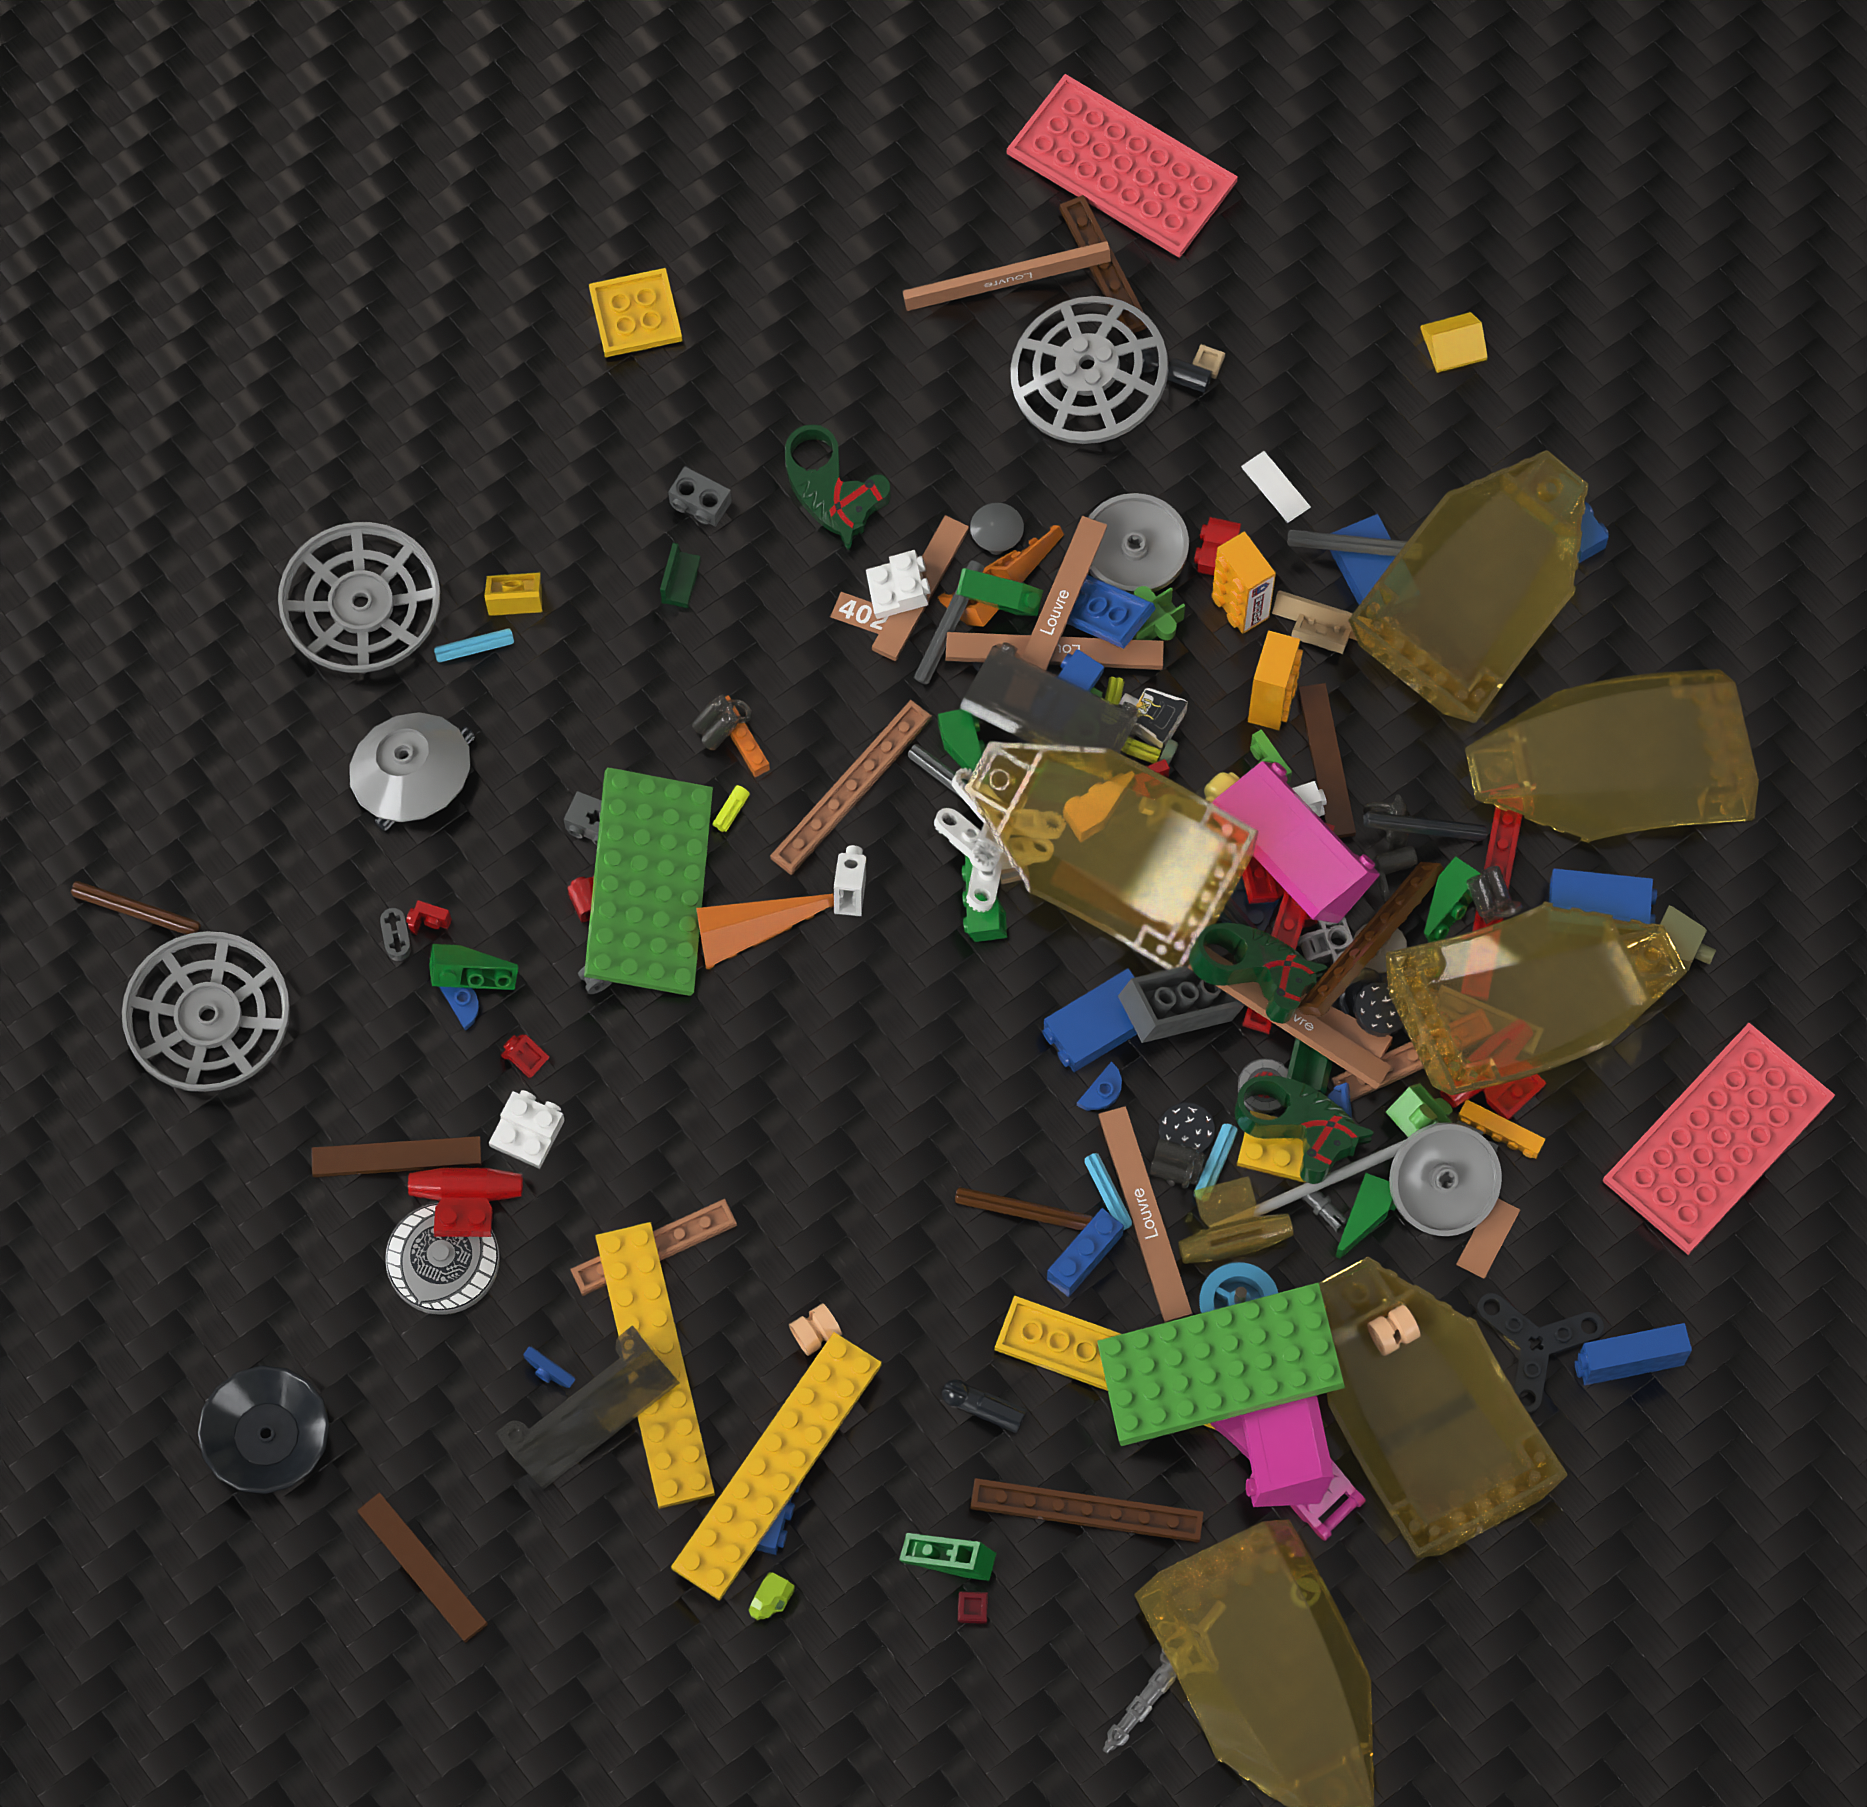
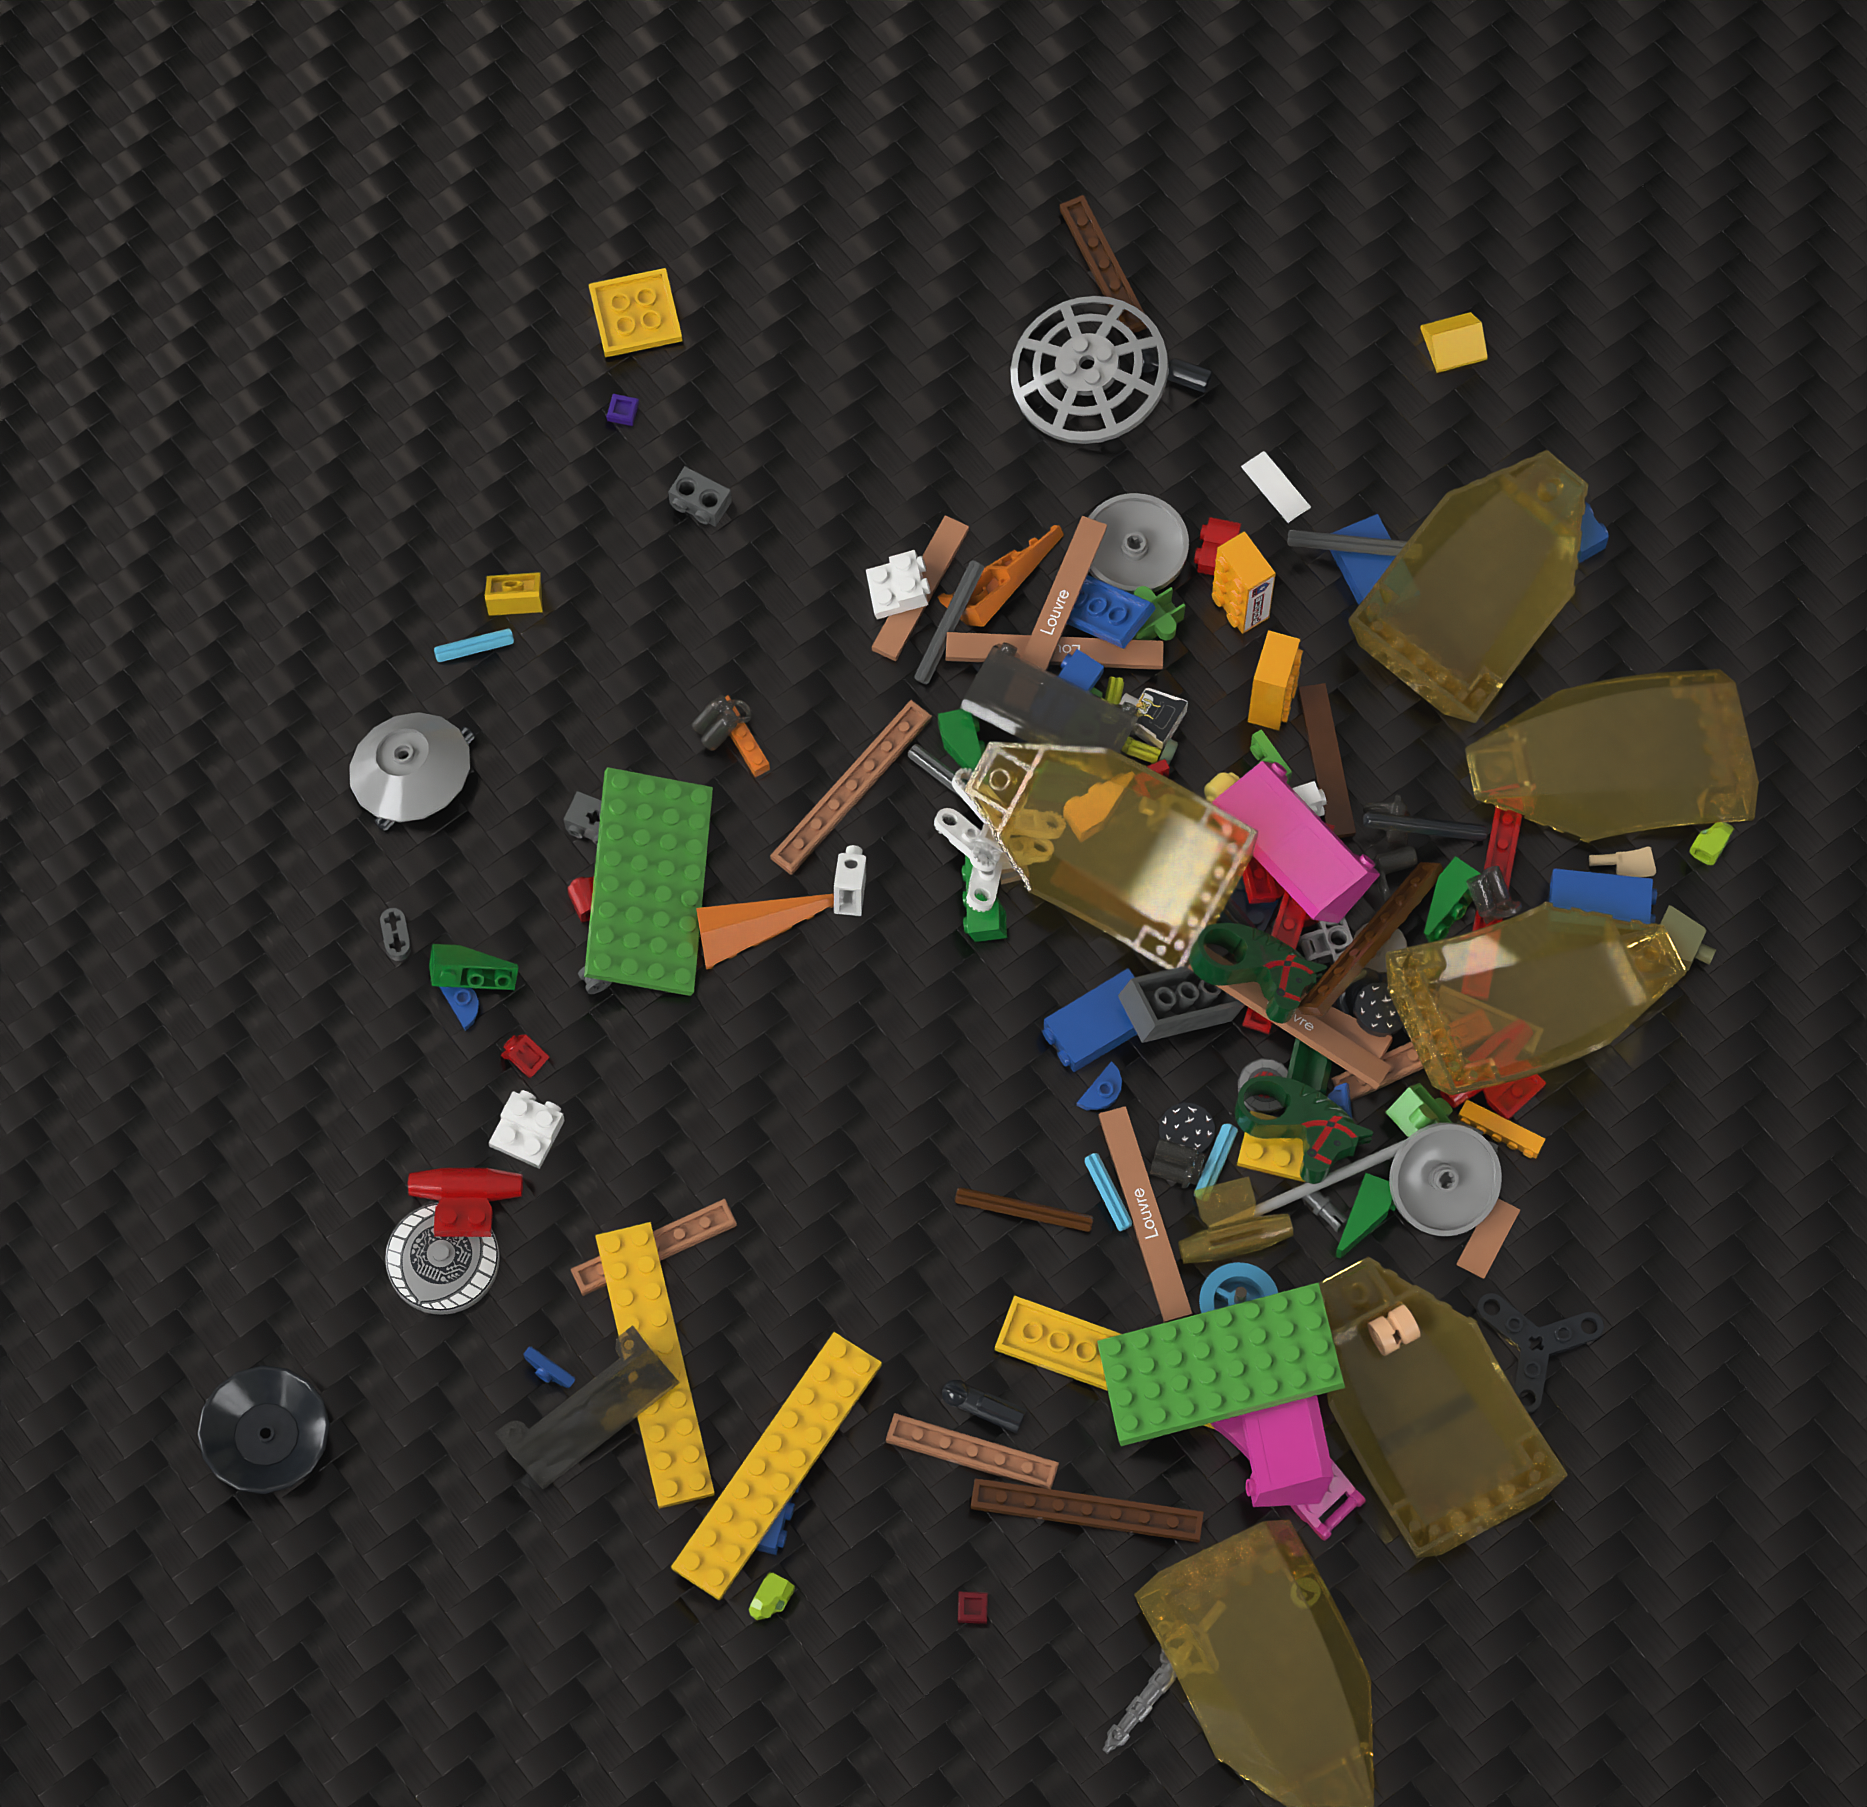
reddish brown axle [71,881,201,935] -> none
light grey dish [122,931,290,1092] -> none
light grey dish [278,522,441,673] -> none
reddish brown tile [312,1136,482,1177] -> none
reddish brown tile [357,1492,488,1643] -> none
red bracket [406,900,452,935] -> none
dark green panel [660,543,701,608] -> none
neon yellow piece [712,785,750,832] -> none
dark green animal [785,425,891,550] -> none
light nougat wheel [789,1303,842,1356] -> none
nougat sticker [830,592,889,634] -> none
green slope [899,1533,996,1581] -> none
nougat tile [903,241,1111,311] -> none
green slope [956,568,1043,616] -> none
dark grey dish [970,503,1024,555] -> none
coral plate [1007,74,1238,258] -> none
blue brick [1047,1208,1124,1297] -> none
tan tile [1192,344,1225,379] -> none
tan bracket [1272,591,1381,654] -> none
blue brick [1575,1323,1692,1386] -> none
coral plate [1603,1023,1835,1255] -> none
none -> dark purple tile [606,394,639,426]
none -> nougat tile [886,1413,1059,1489]
none -> tan piece [1589,847,1656,878]
none -> lime rock [1689,822,1734,865]

